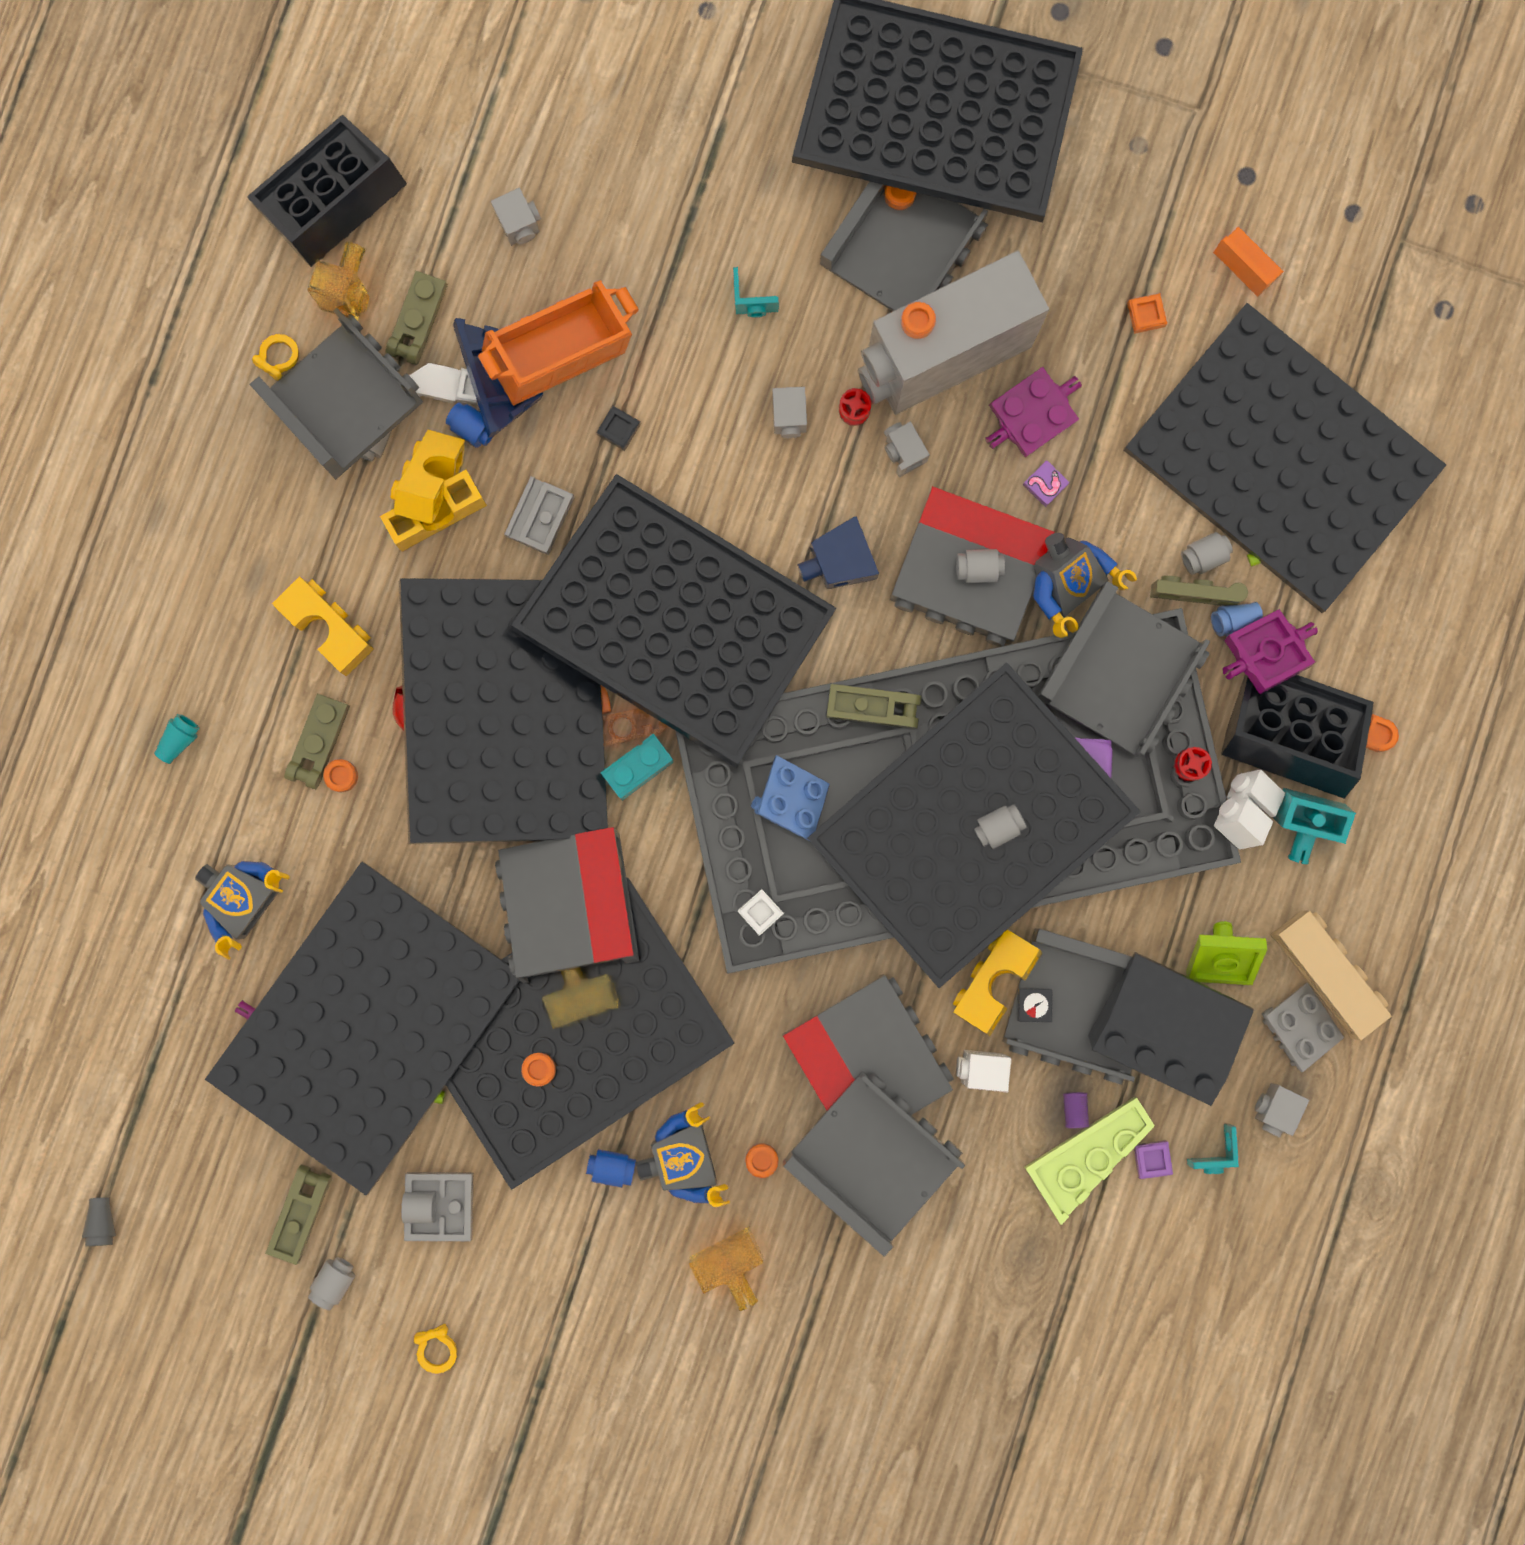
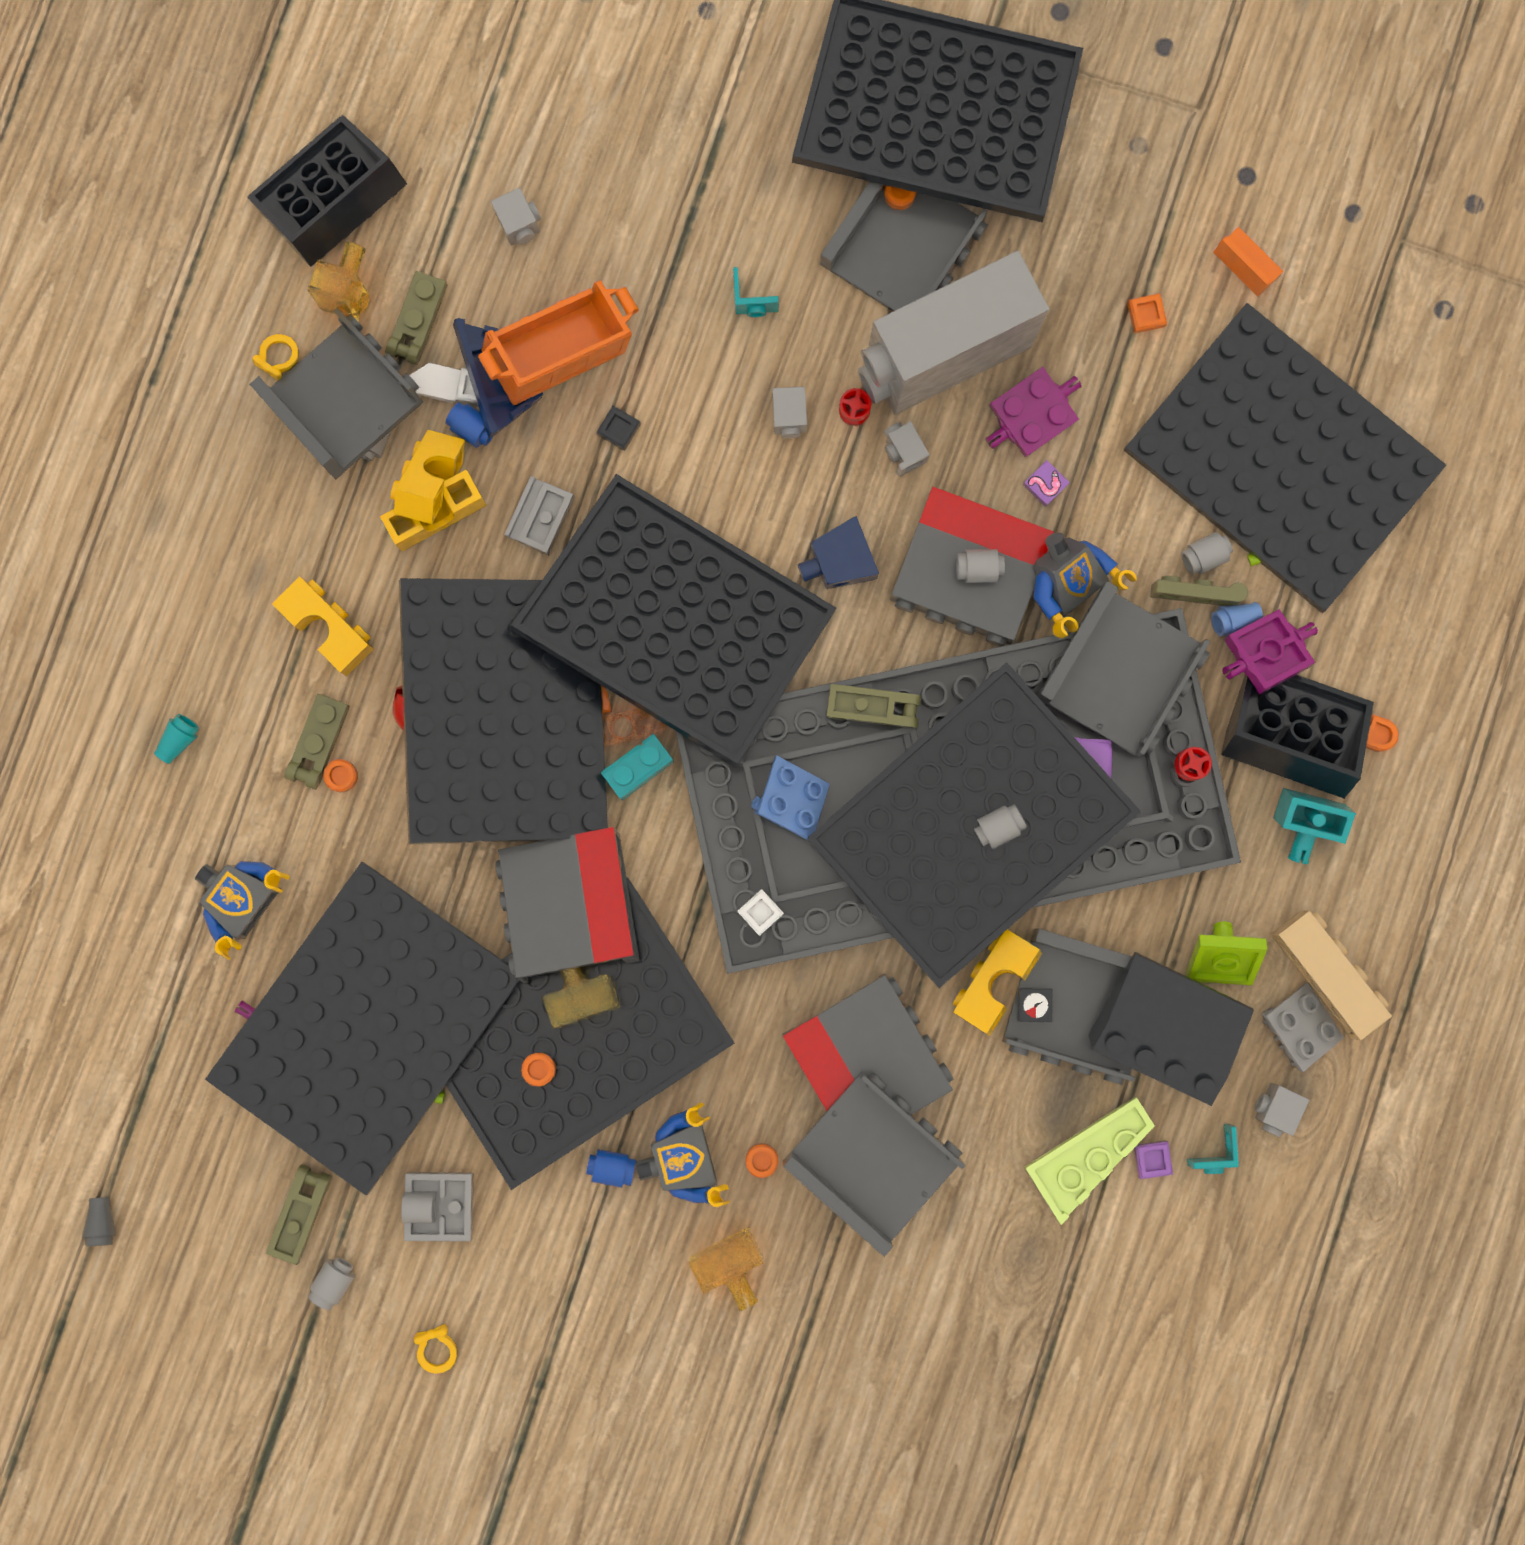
orange tile [901,302,936,339] -> none
white piece [956,1050,1011,1092] -> none
medium lavender piece [1063,1092,1090,1128] -> none
white piece [1214,769,1286,850] -> none

